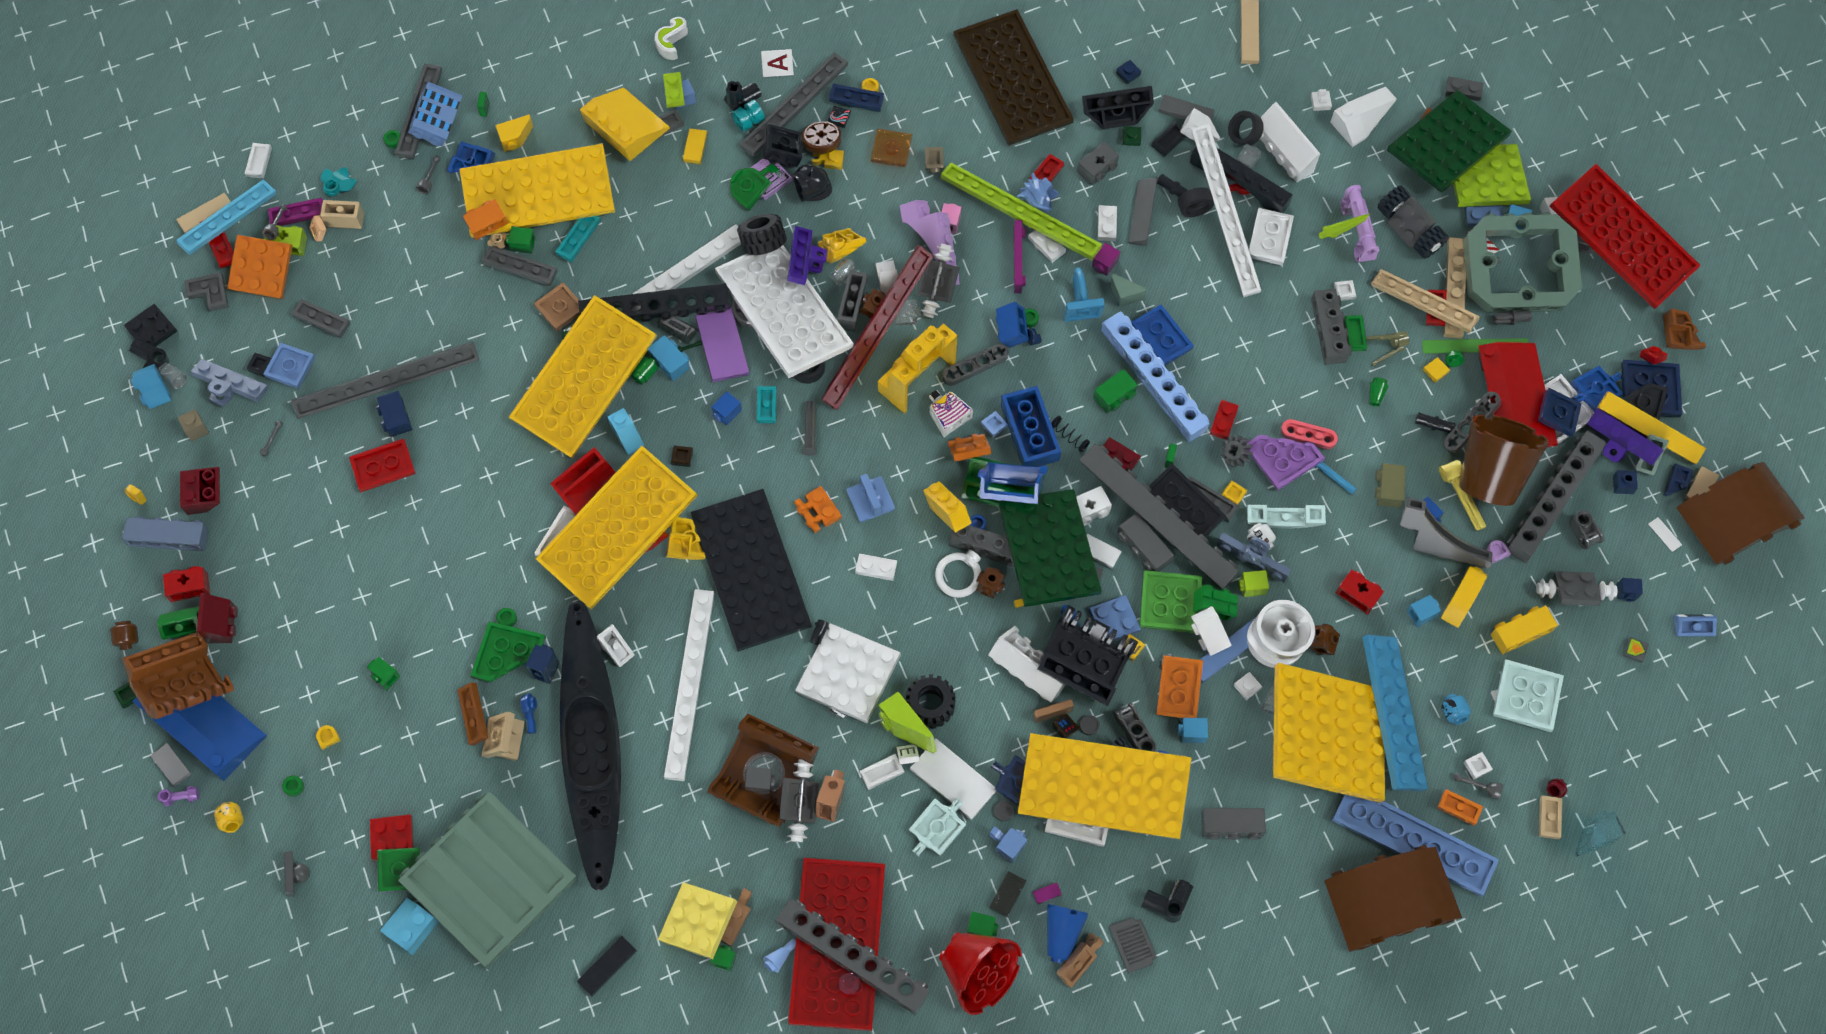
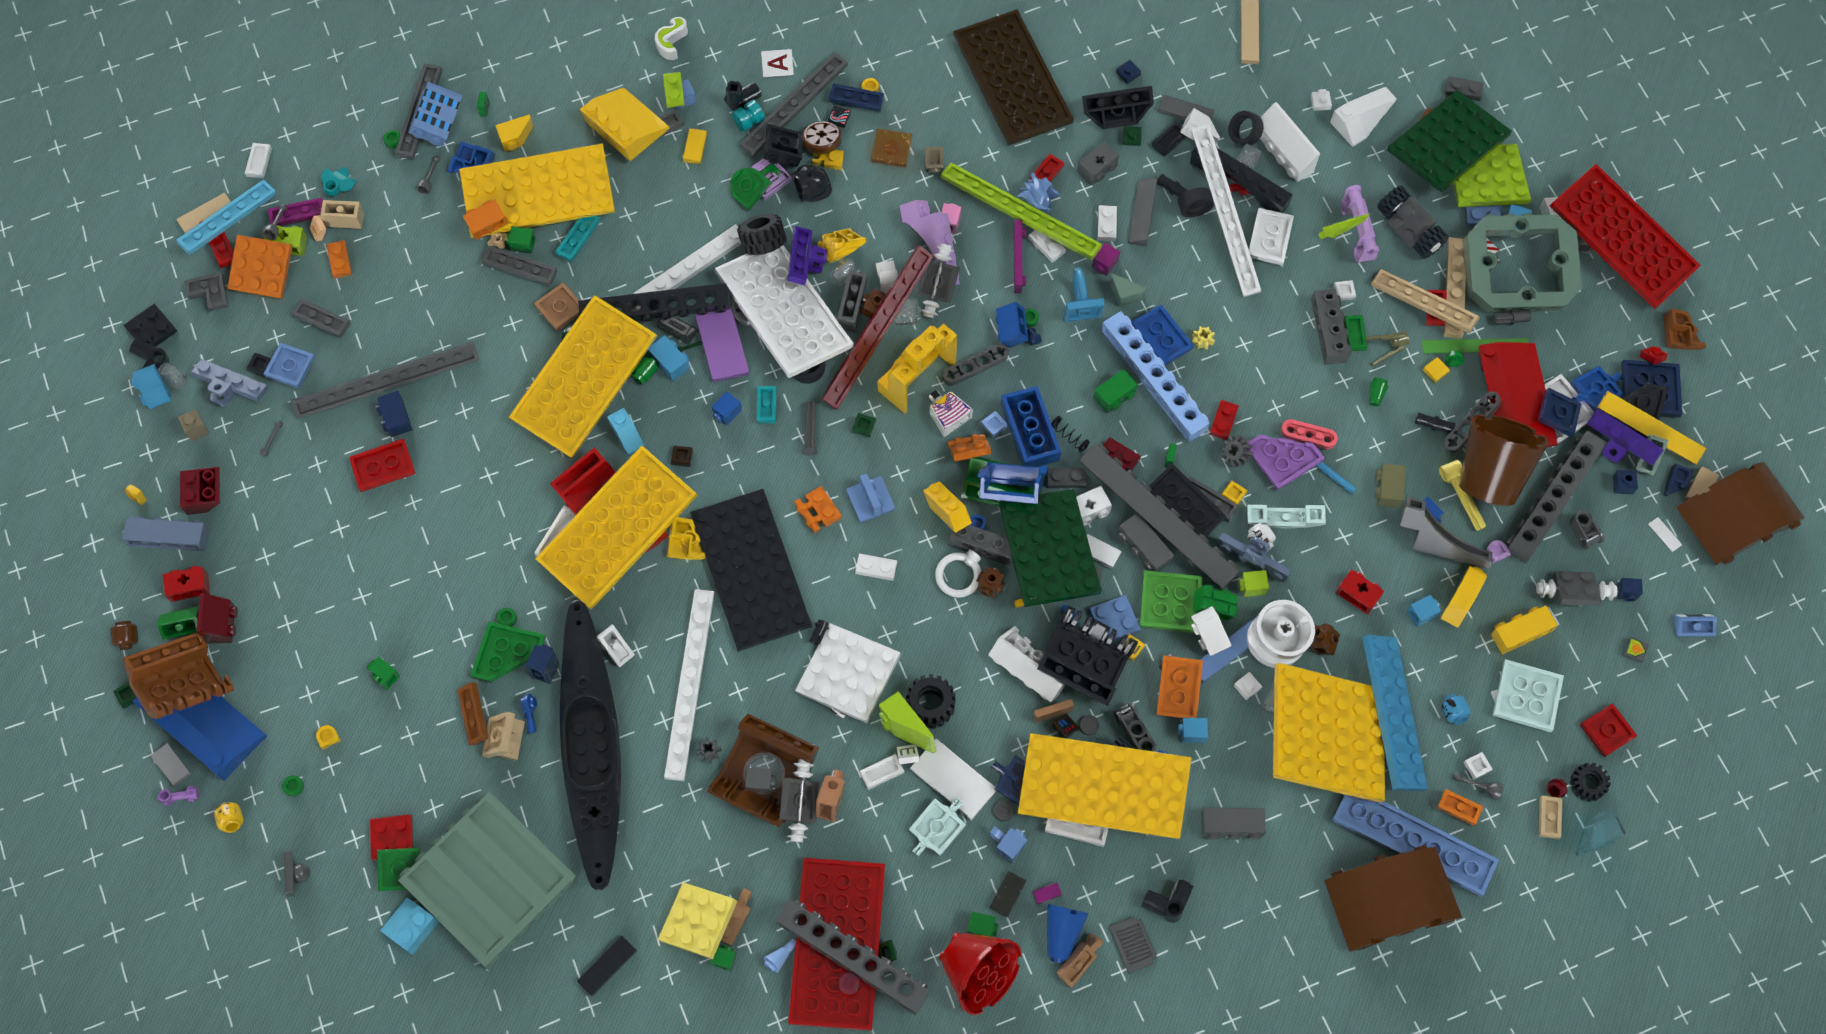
none -> orange plate [326,240,352,279]
none -> dark grey gear [696,737,722,764]
none -> dark green plate [852,413,876,437]
none -> dark green slope [878,940,897,962]
none -> dark grey plate [1047,468,1086,488]
none -> light yellow gear [1192,326,1215,350]
none -> black tyre [1570,763,1611,802]
none -> red tile [1580,703,1637,758]

